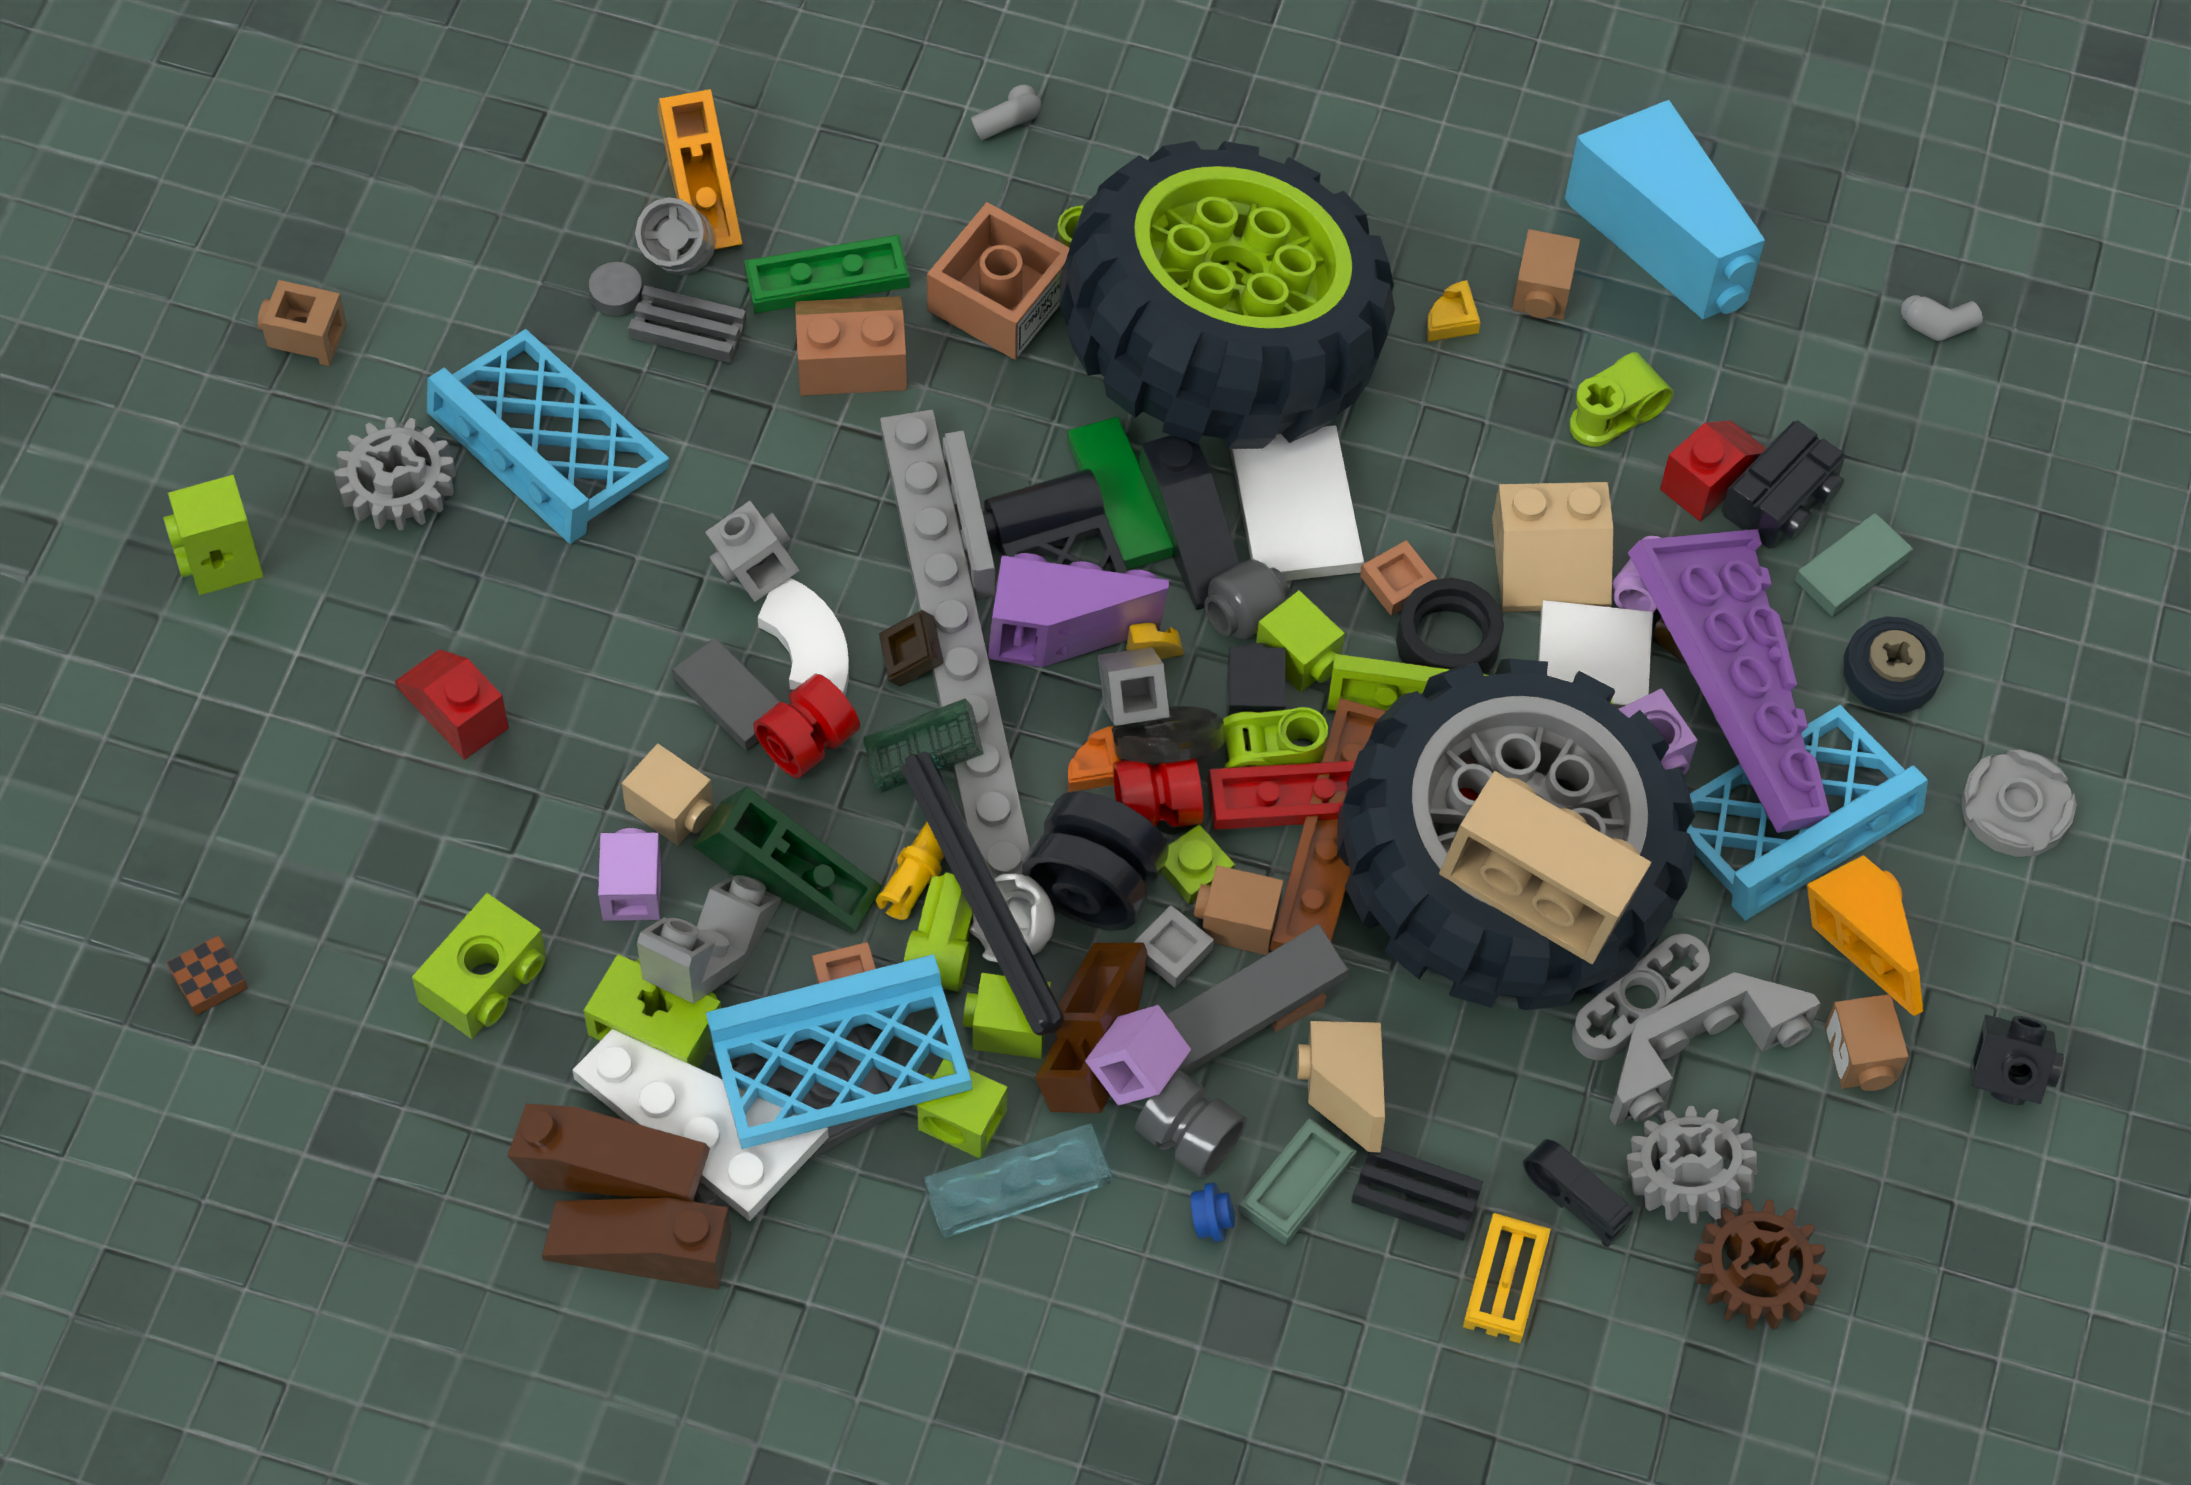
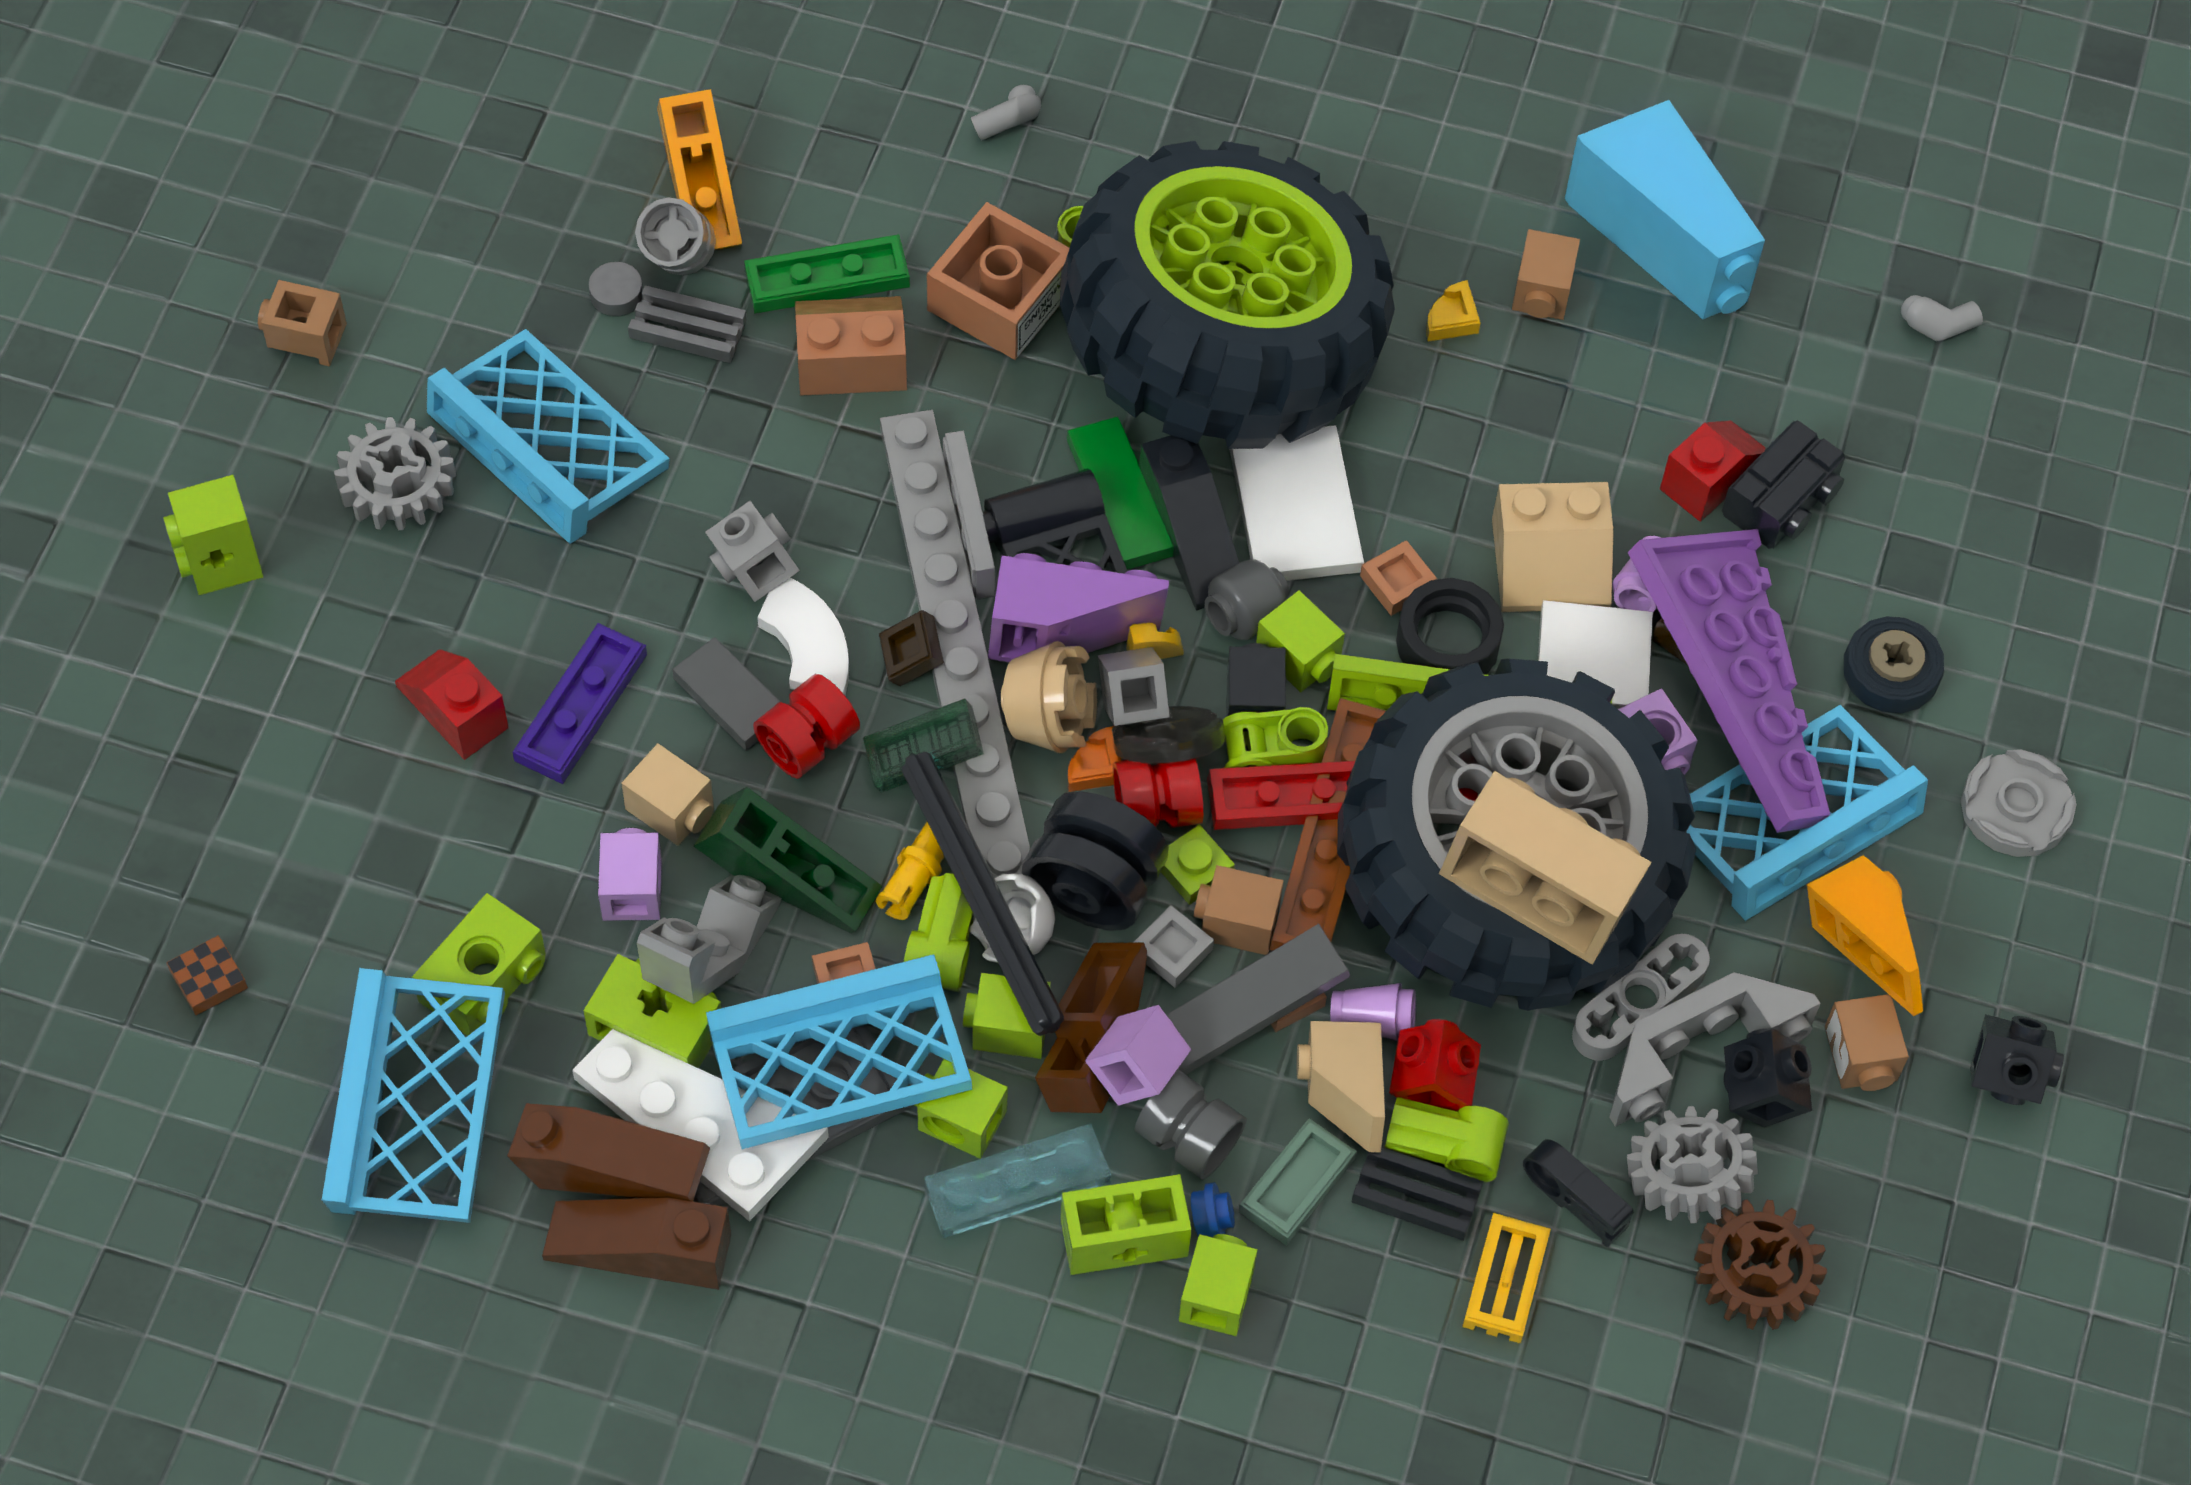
lime piece [1569,352,1674,447] -> none
sand green tile [1794,513,1913,617] -> none
none -> medium azure fence [322,968,505,1223]
none -> dark purple tile [512,623,647,784]
none -> tan cone [1001,641,1097,753]
none -> lime brick [1061,1174,1191,1275]
none -> lime brick [1179,1234,1258,1337]
none -> lavender cone [1330,983,1416,1041]
none -> lime piece [1385,1097,1509,1182]
none -> red brick [1389,1019,1481,1111]
none -> black brick [1724,1029,1812,1128]

